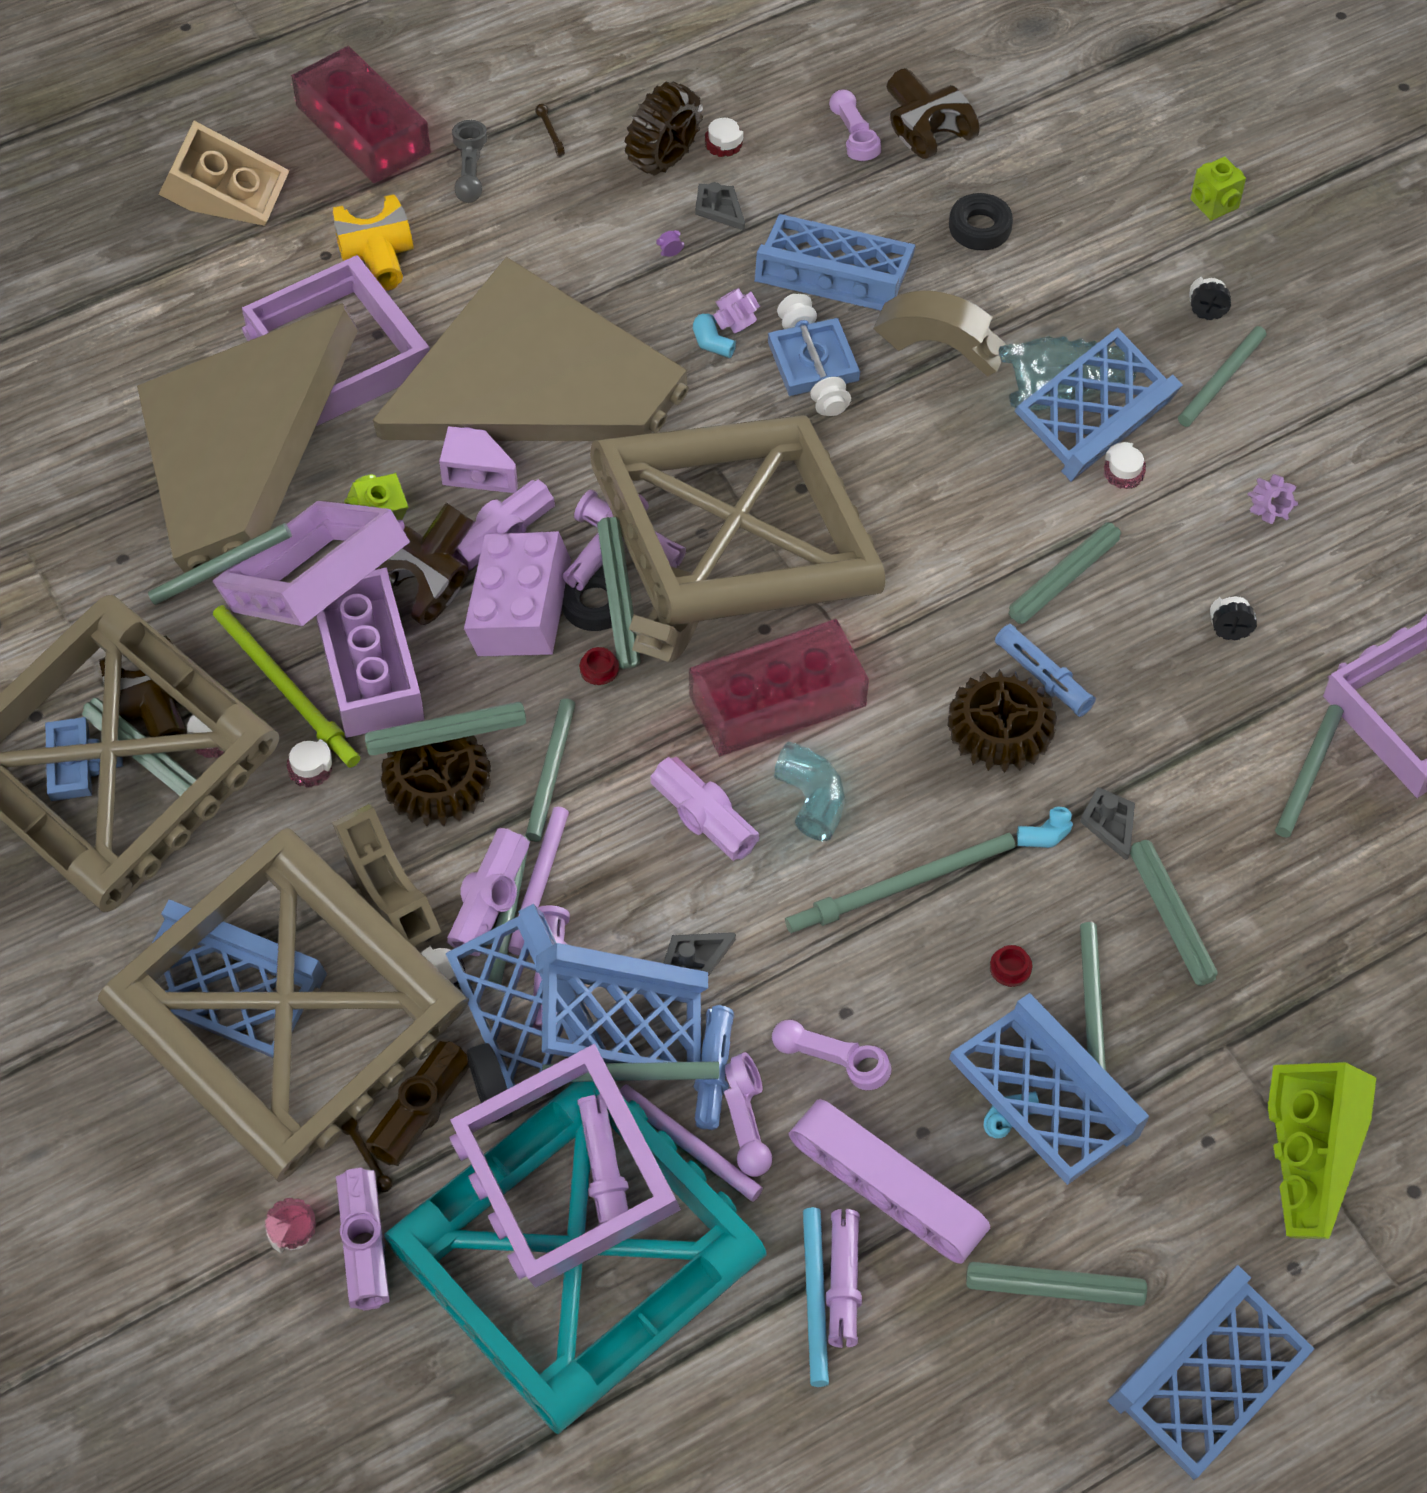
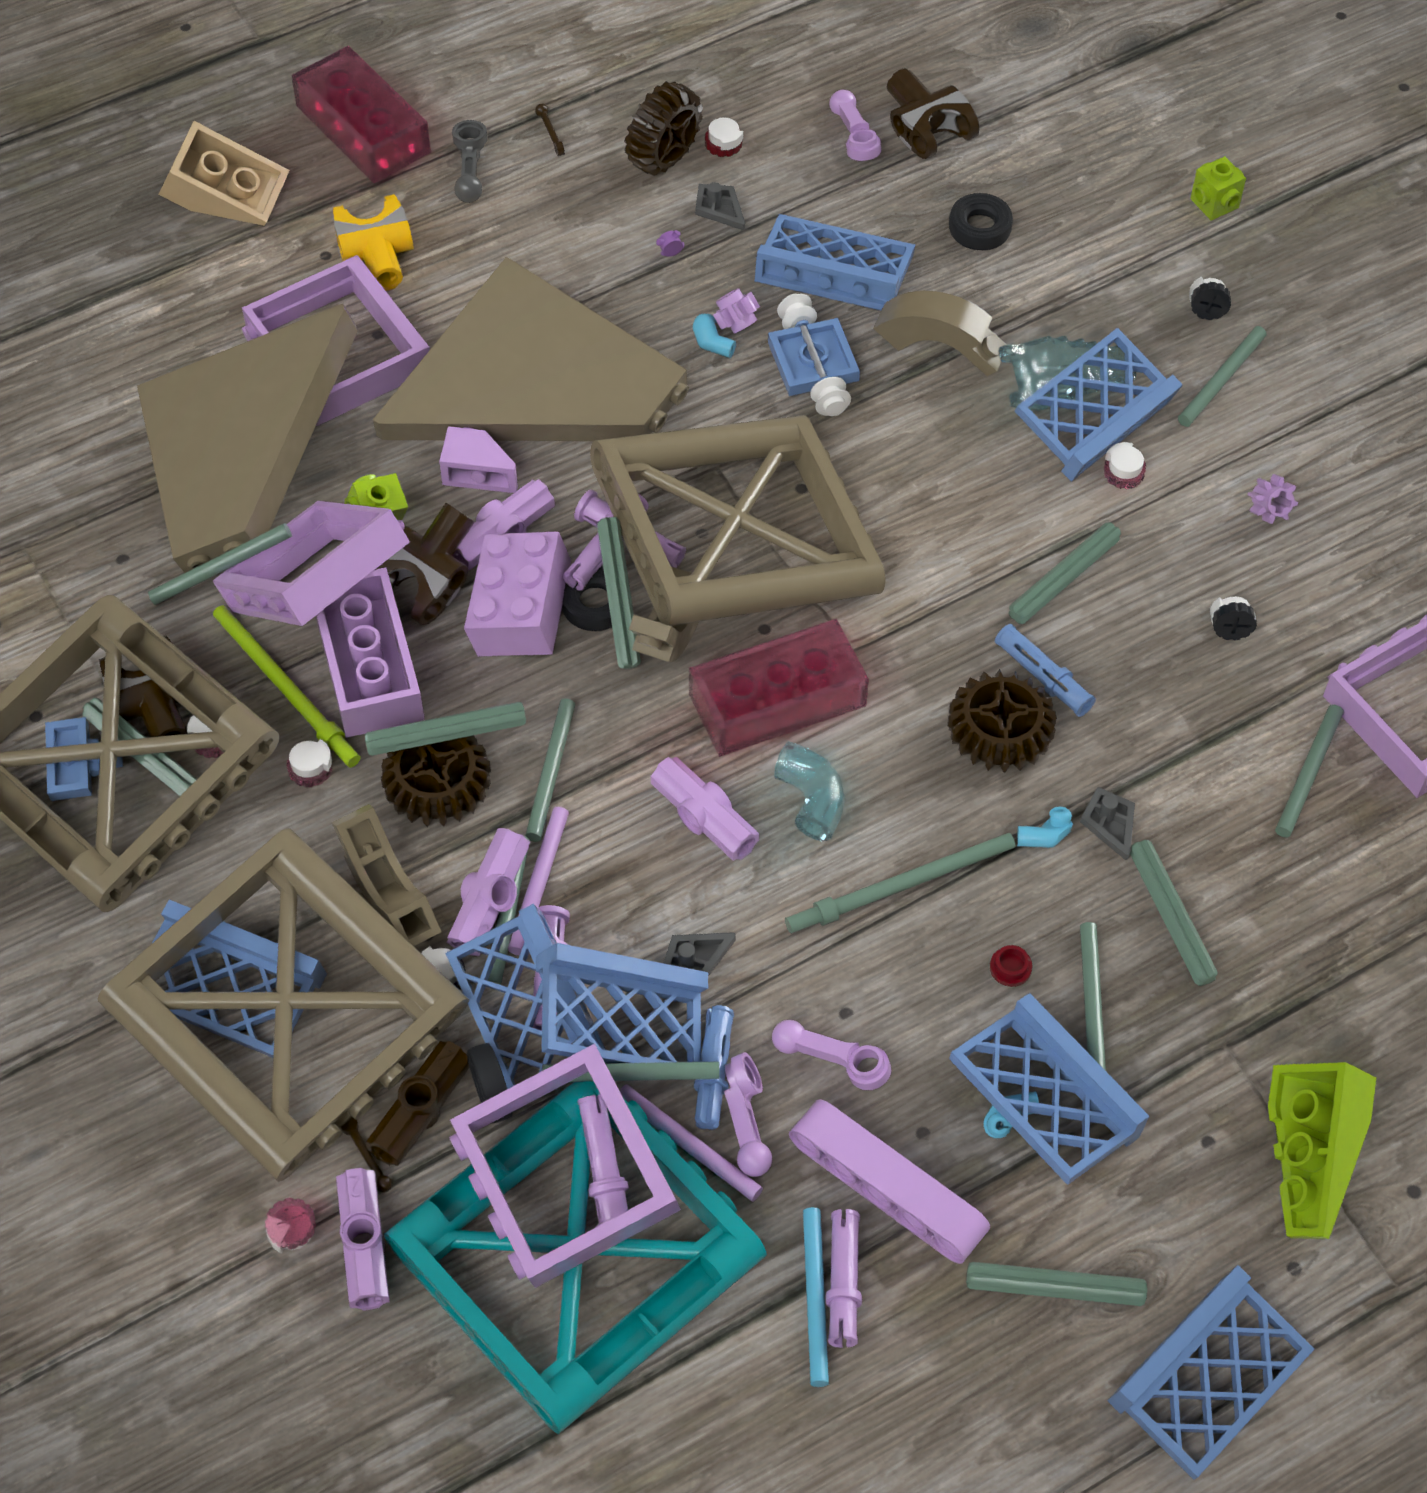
dark red plate [579,647,619,685] -> none

